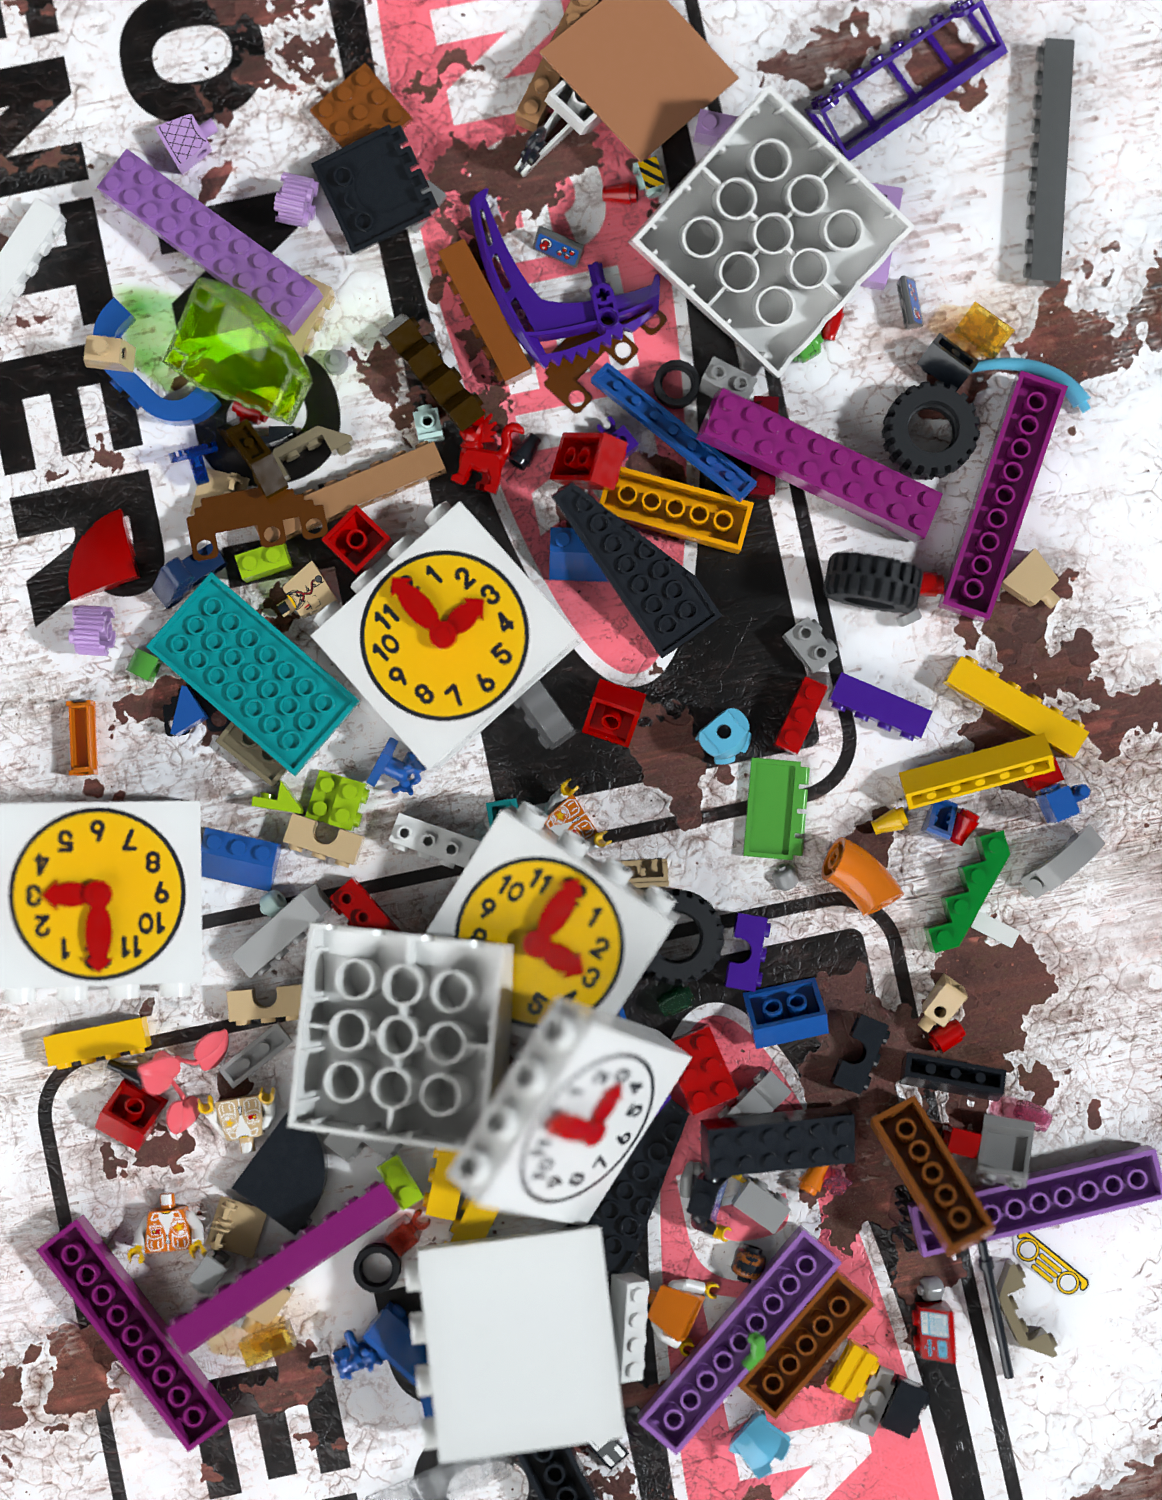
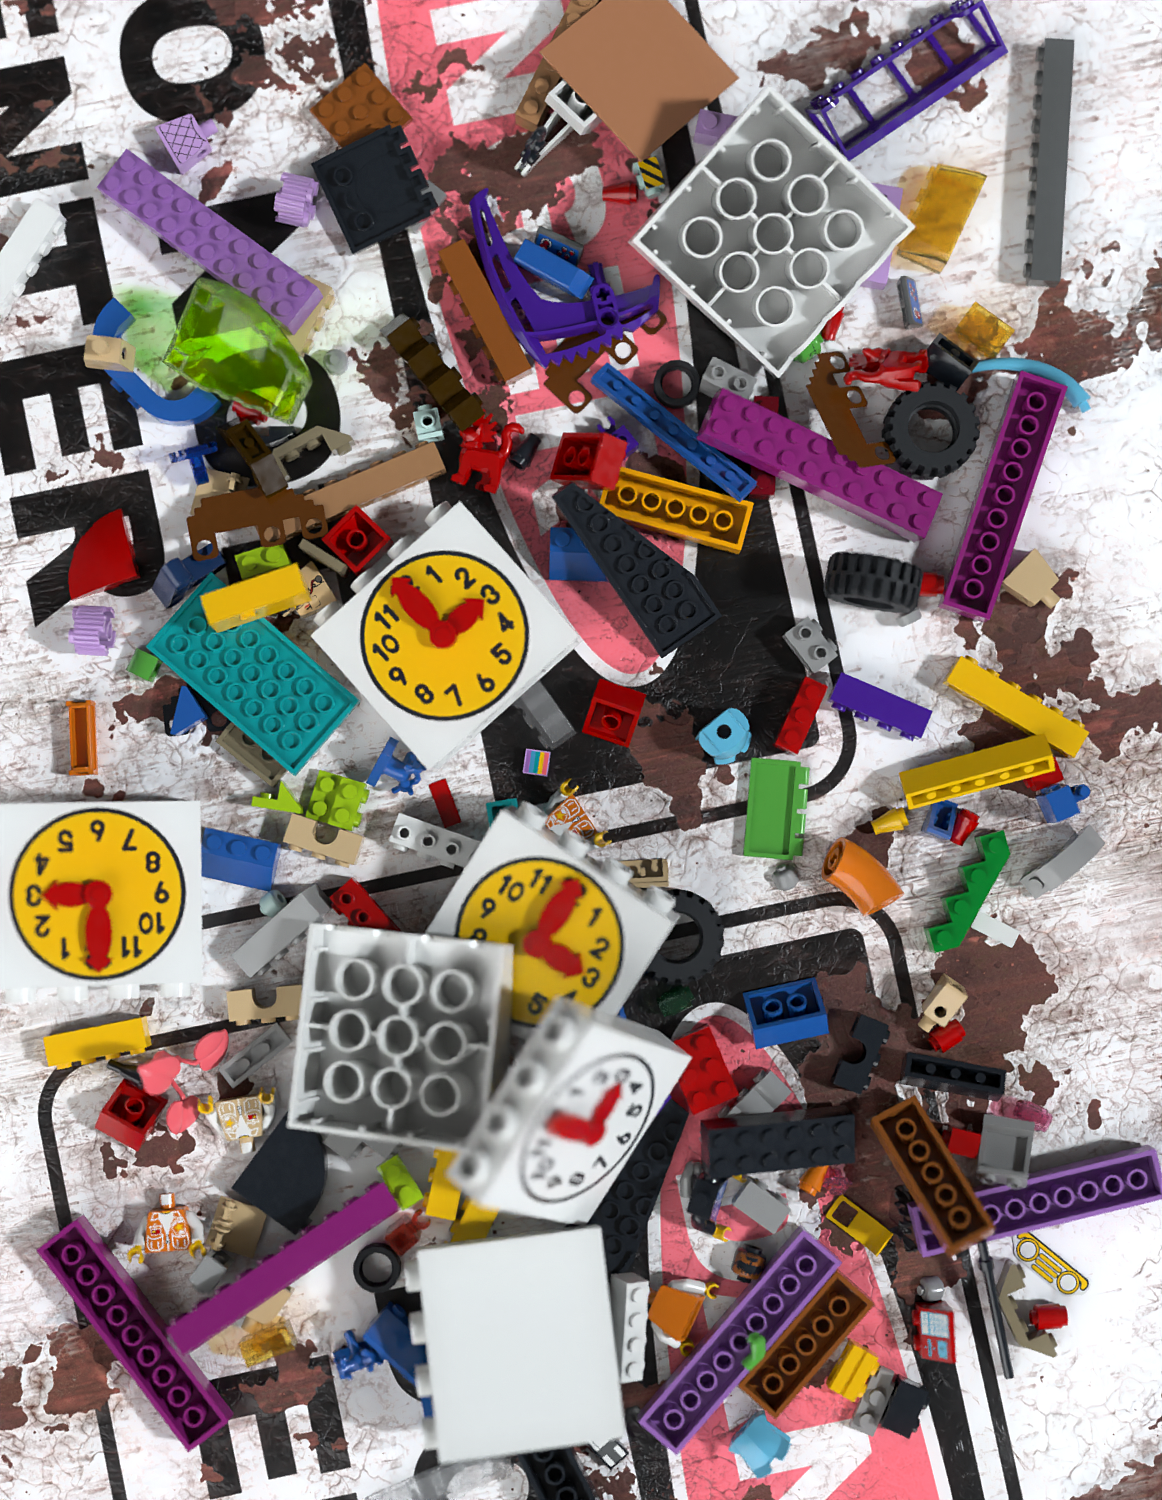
dark purple arch [724,912,771,992] -> none
none -> yellow brick [200,563,312,633]
none -> dark tan tile [299,539,351,579]
none -> red sticker [429,778,462,828]
none -> blue piece [514,239,594,300]
none -> tile [523,749,551,777]
none -> reddish brown piece [806,351,895,468]
none -> yellow piece [826,1195,893,1256]
none -> red animal [843,347,928,392]
none -> clear yellow windscreen [896,163,987,275]
none -> red brick [1029,1303,1068,1330]

